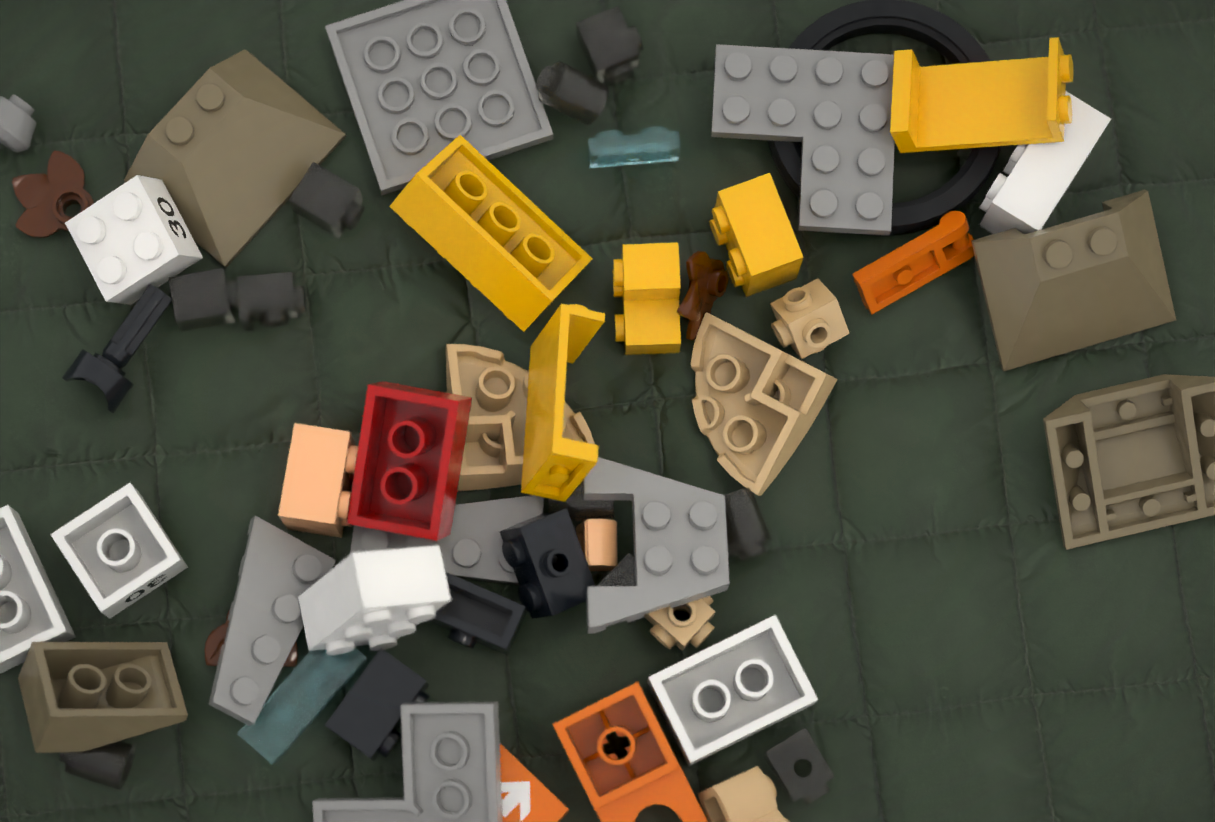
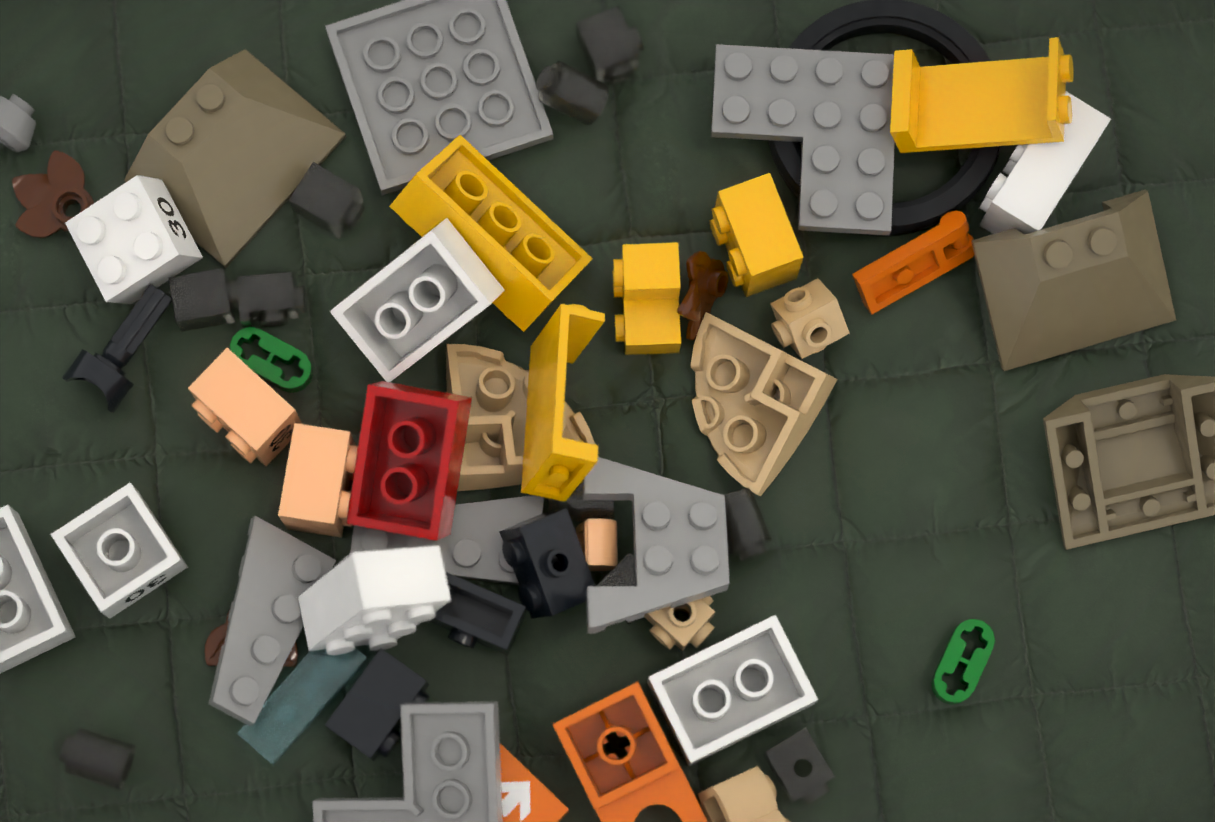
dark tan slope [18,642,188,753] -> none
clear light blue plate [588,126,680,168] -> none
none -> light nougat brick [188,348,302,466]
none -> green beam [230,327,313,393]
none -> white brick [330,218,505,382]
none -> green beam [931,619,995,705]

